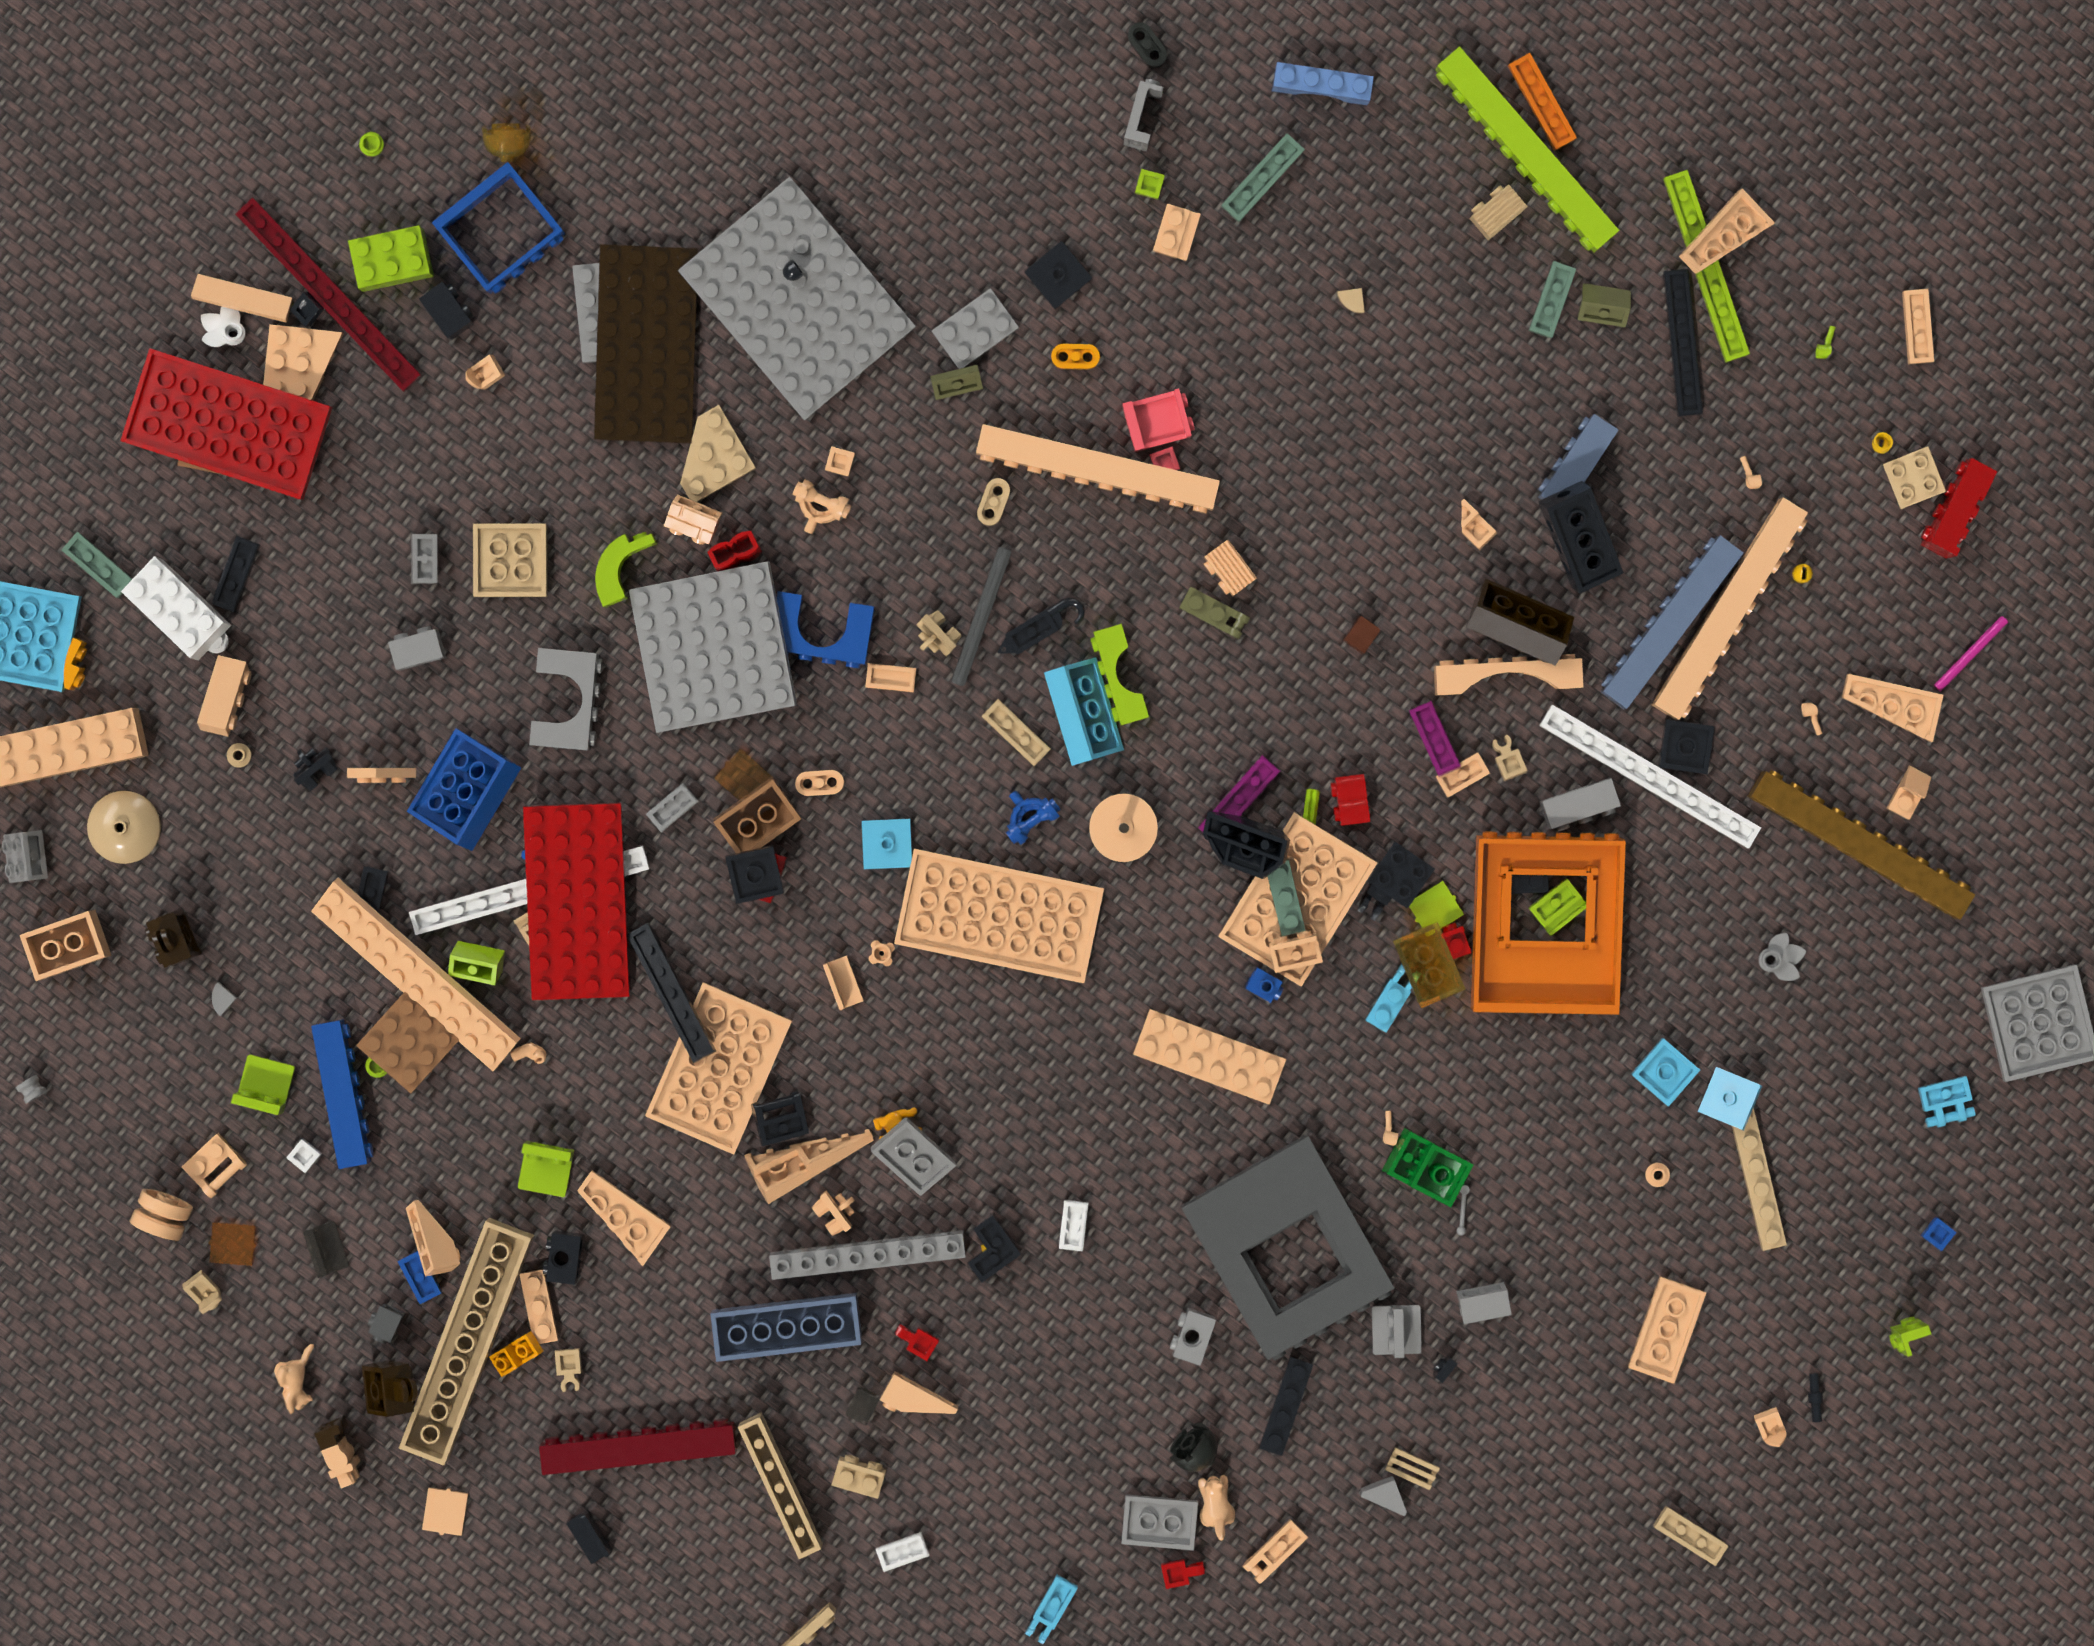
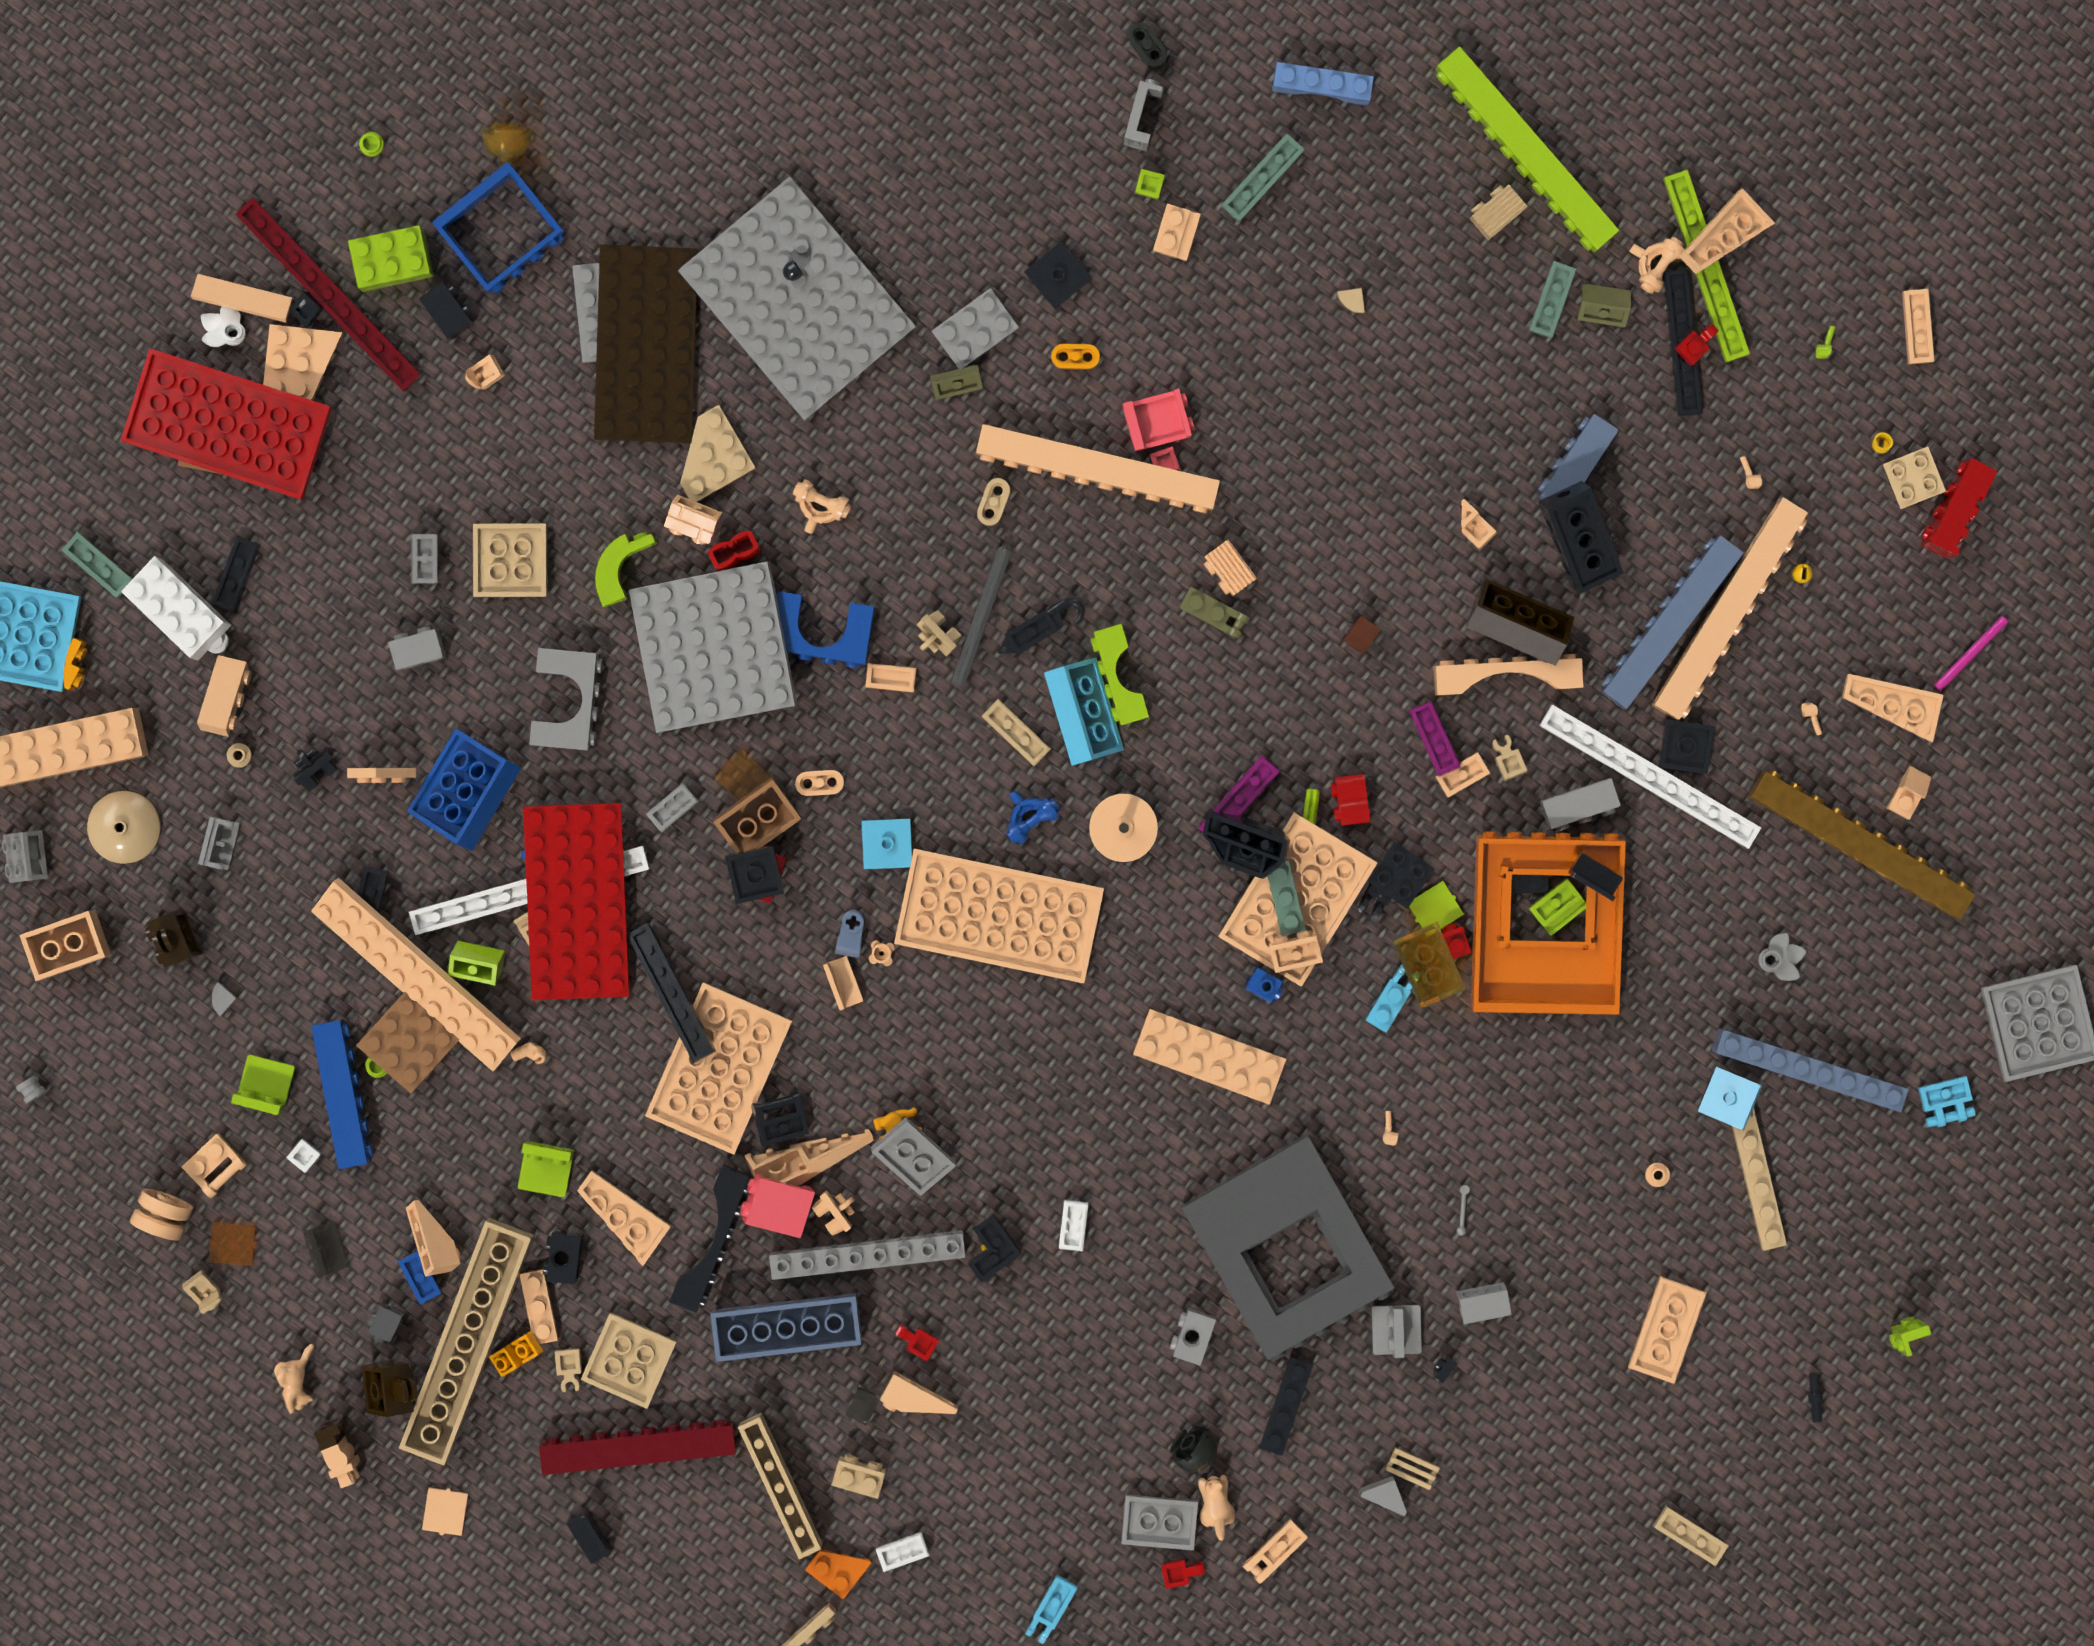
light nougat plate [825,446,855,477] -> none
green slope [1382,1127,1474,1207] -> none
orange plate [1508,53,1577,151] -> none
medium azure plate [1631,1038,1700,1107] -> none
light nougat plate [1754,1407,1787,1447] -> none
blue plate [1920,1217,1957,1251] -> none
none -> light grey hinge [198,817,241,870]
none -> tan plate [581,1312,677,1409]
none -> black arch [669,1164,751,1313]
none -> coral panel [740,1173,815,1238]
none -> orange wing [805,1549,872,1599]
none -> sand blue piece [835,910,864,958]
none -> black panel [1568,852,1623,901]
none -> light nougat piece [1630,237,1685,294]
none -> red plate [1674,324,1719,366]
none -> sand blue brick [1711,1028,1909,1112]

